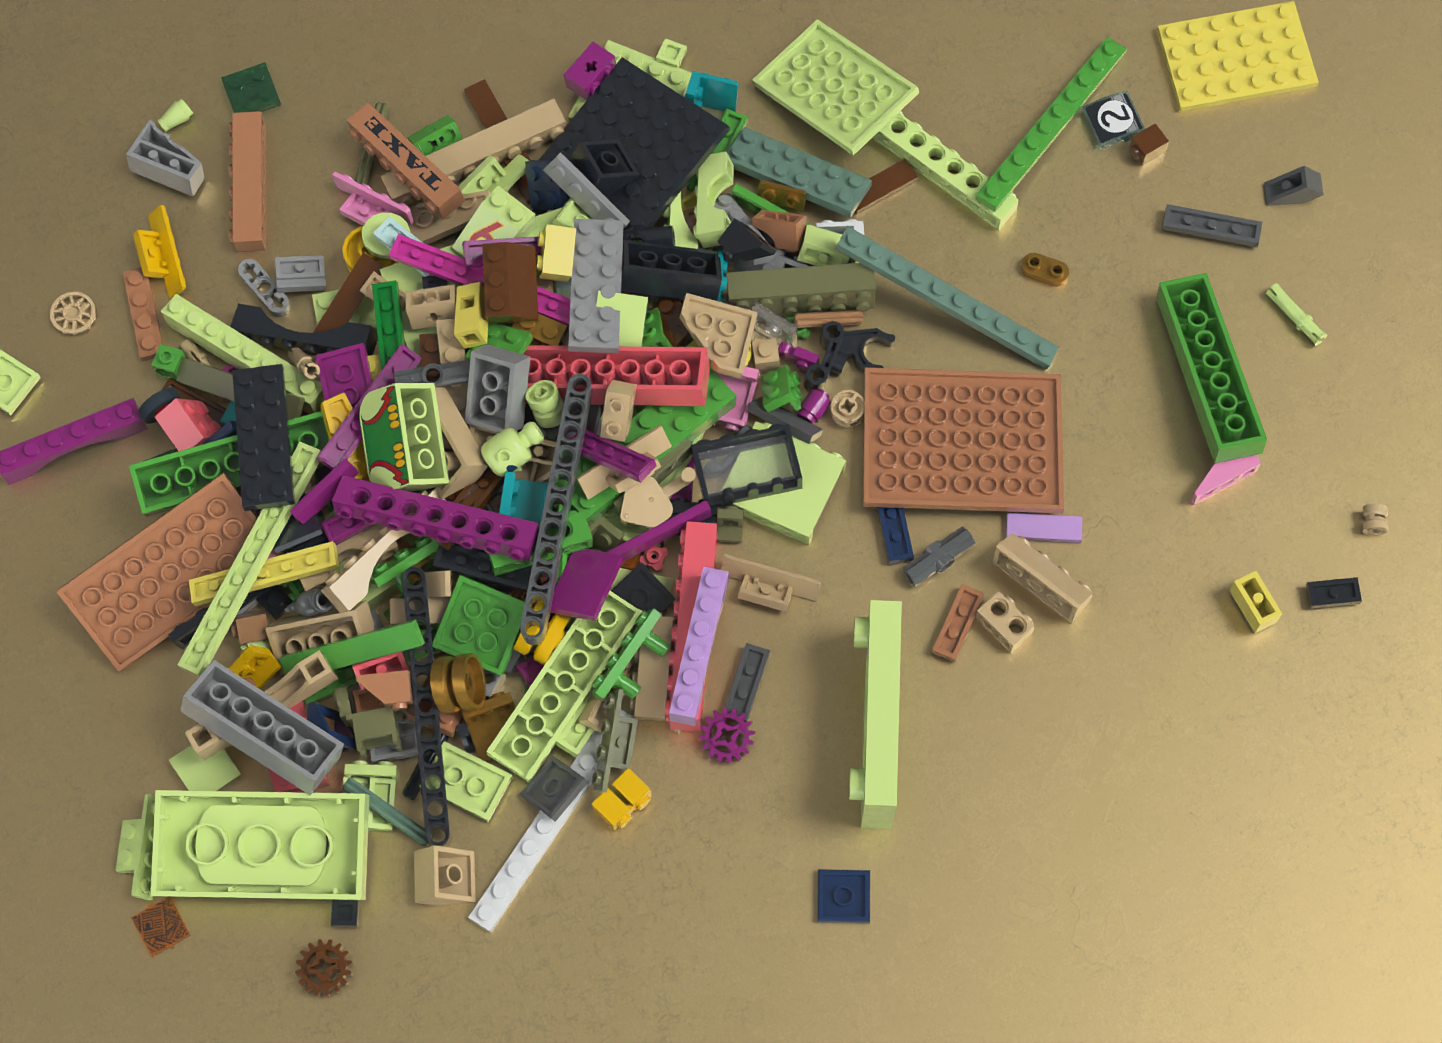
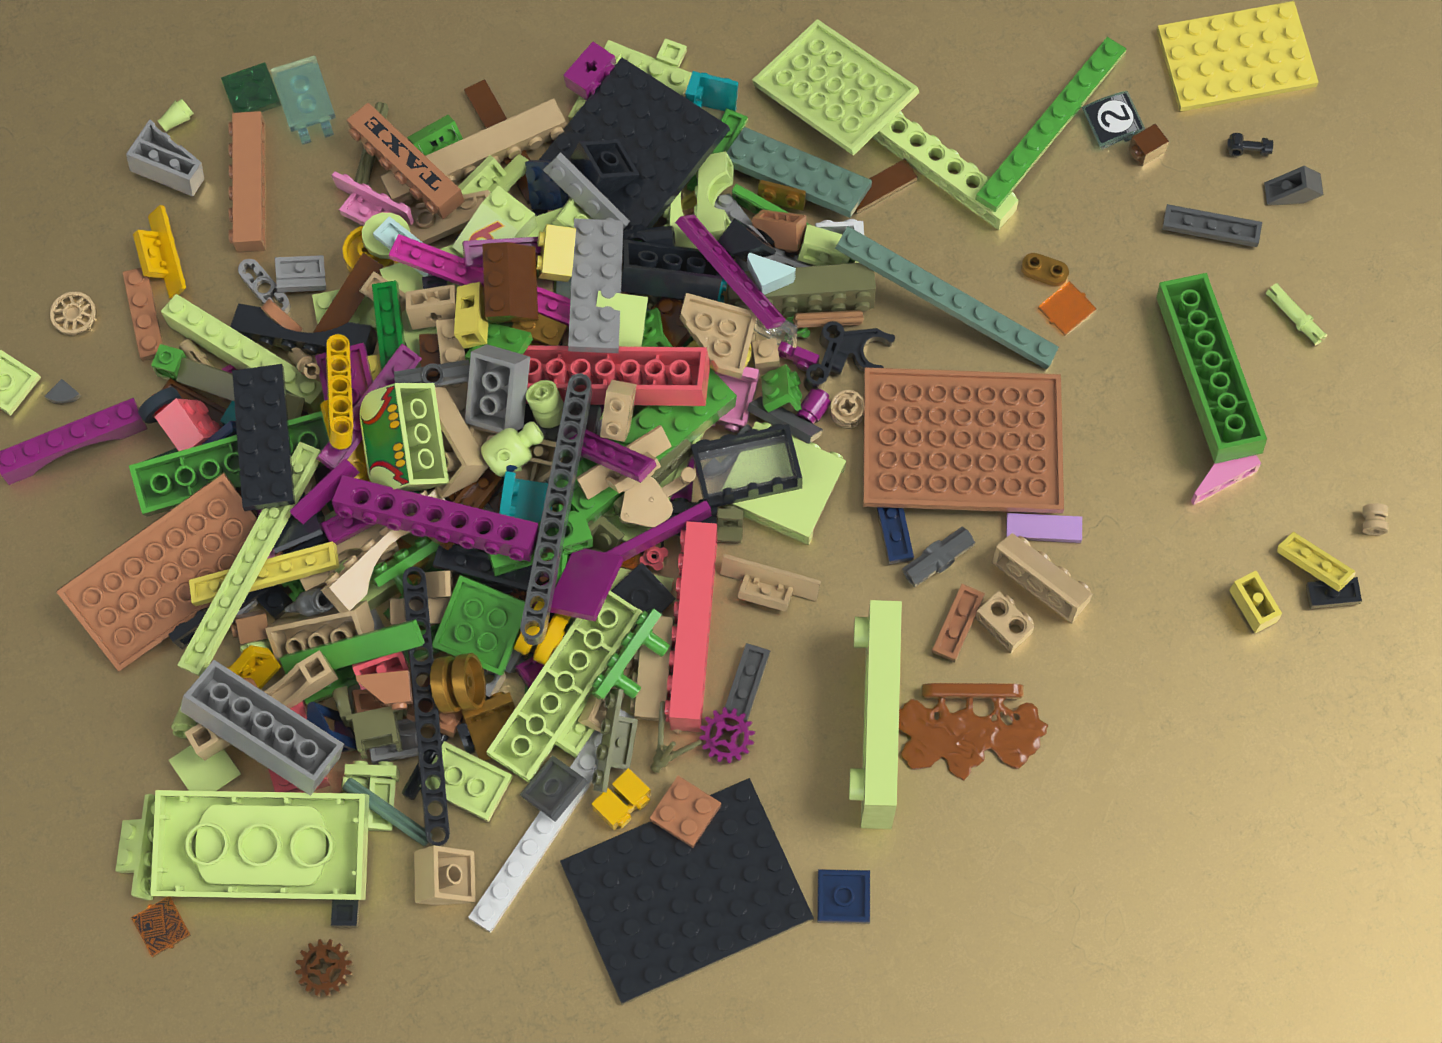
lavender arch [669,566,729,726] -> none
none -> dark grey tile [45,379,81,404]
none -> yellowish green cone [171,701,197,739]
none -> nougat beam [261,299,303,332]
none -> clear light blue tile [270,55,336,145]
none -> yellow beam [326,334,353,449]
none -> black plate [560,778,814,1005]
none -> nougat plate [649,776,721,848]
none -> olive plant [650,701,702,773]
none -> magenta tile [675,214,786,329]
none -> light aqua slope [747,253,796,295]
none -> dark orange plant [899,683,1048,780]
none -> clear orange piece [1038,281,1097,336]
none -> black bar [1227,133,1273,157]
none -> light yellow plate [1277,532,1355,592]

